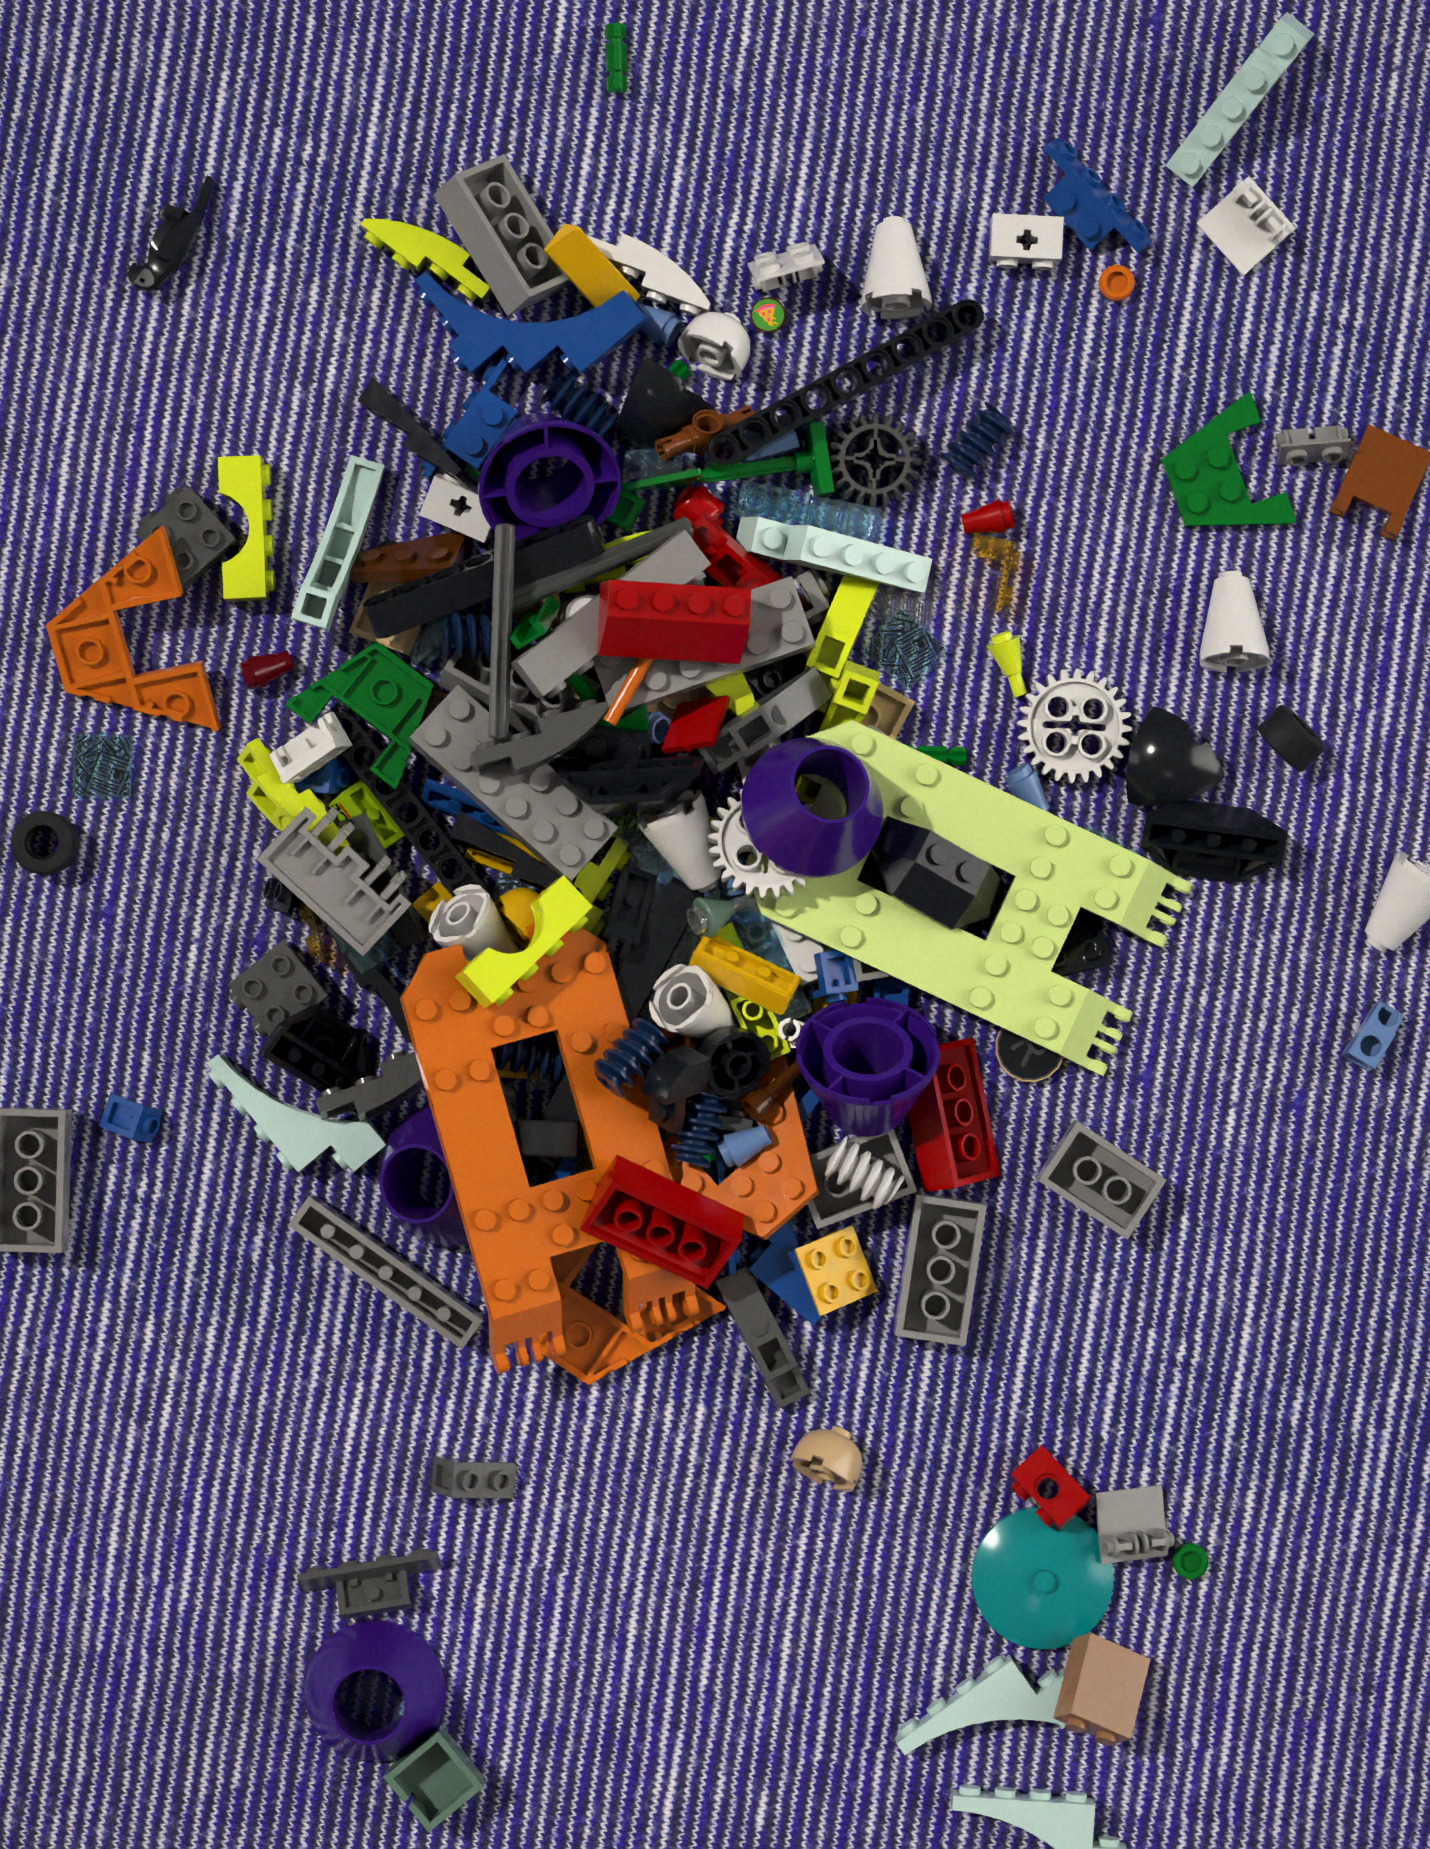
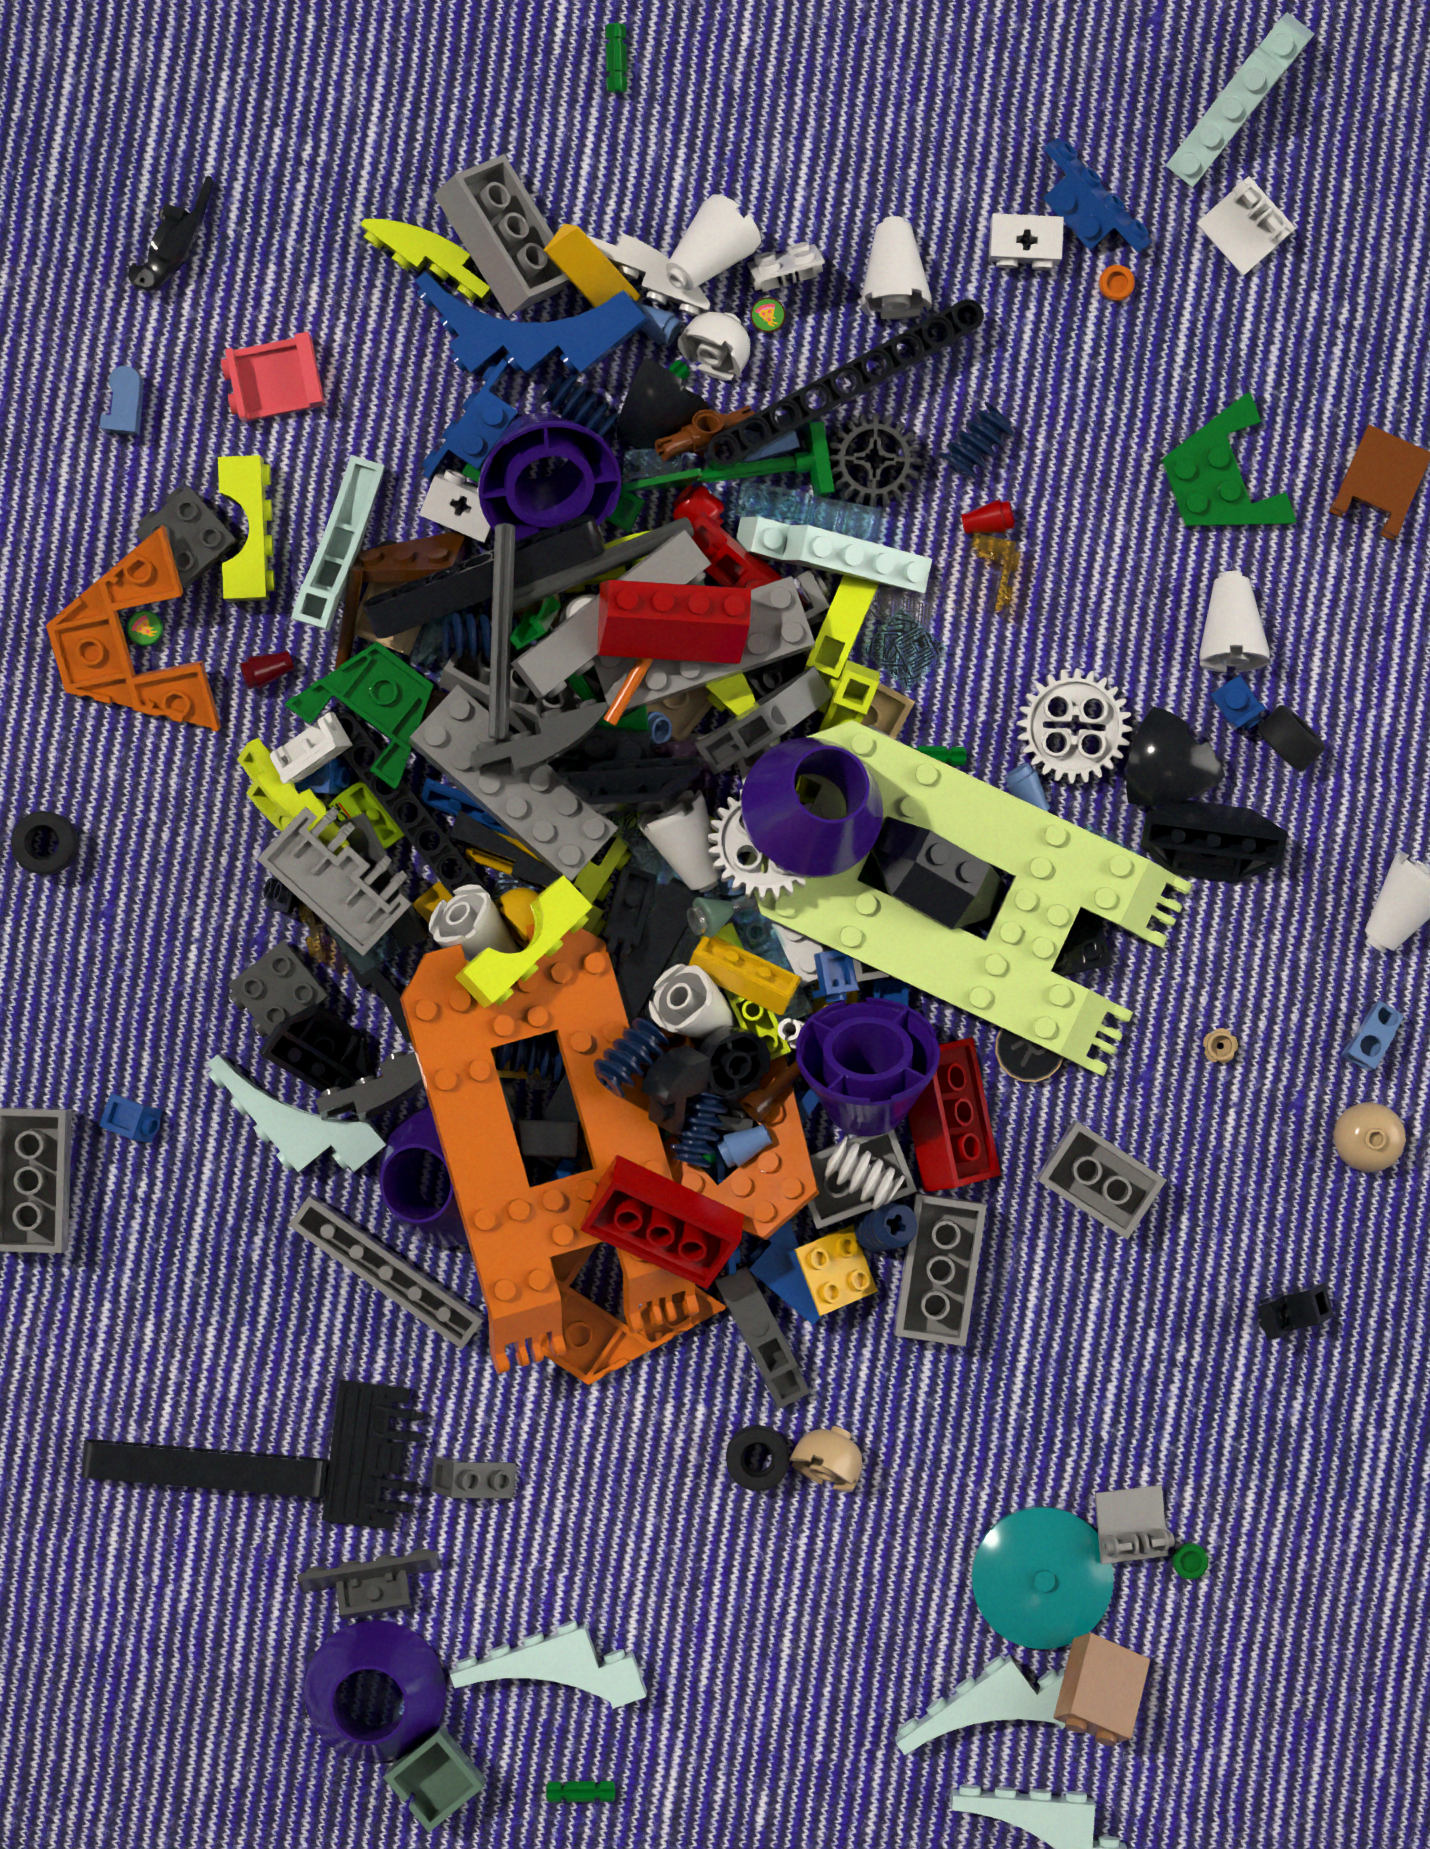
clear light blue piece [72,731,133,800] -> none
black slope [358,377,474,488] -> none
red piece [661,695,731,754] -> none
neon yellow cone [986,630,1027,697] -> none
red brick [1011,1445,1091,1531] -> none
light grey hinge [1276,425,1351,466] -> none
none -> black beam [81,1439,328,1497]
none -> medium blue leg [100,366,144,435]
none -> tile [127,610,164,646]
none -> coral panel [221,332,326,422]
none -> black hinge [322,1379,424,1529]
none -> reddish brown bar [335,566,364,669]
none -> light aqua arch [450,1621,647,1709]
none -> green axle [546,1781,615,1803]
none -> white cone [666,194,761,291]
none -> black tyre [726,1424,790,1492]
none -> dark blue piece [854,1203,918,1252]
none -> tan plate [1203,1028,1238,1063]
none -> blue bracket [1209,675,1266,731]
none -> black brick [1257,1282,1334,1340]
none -> tan cylinder [1333,1102,1406,1173]

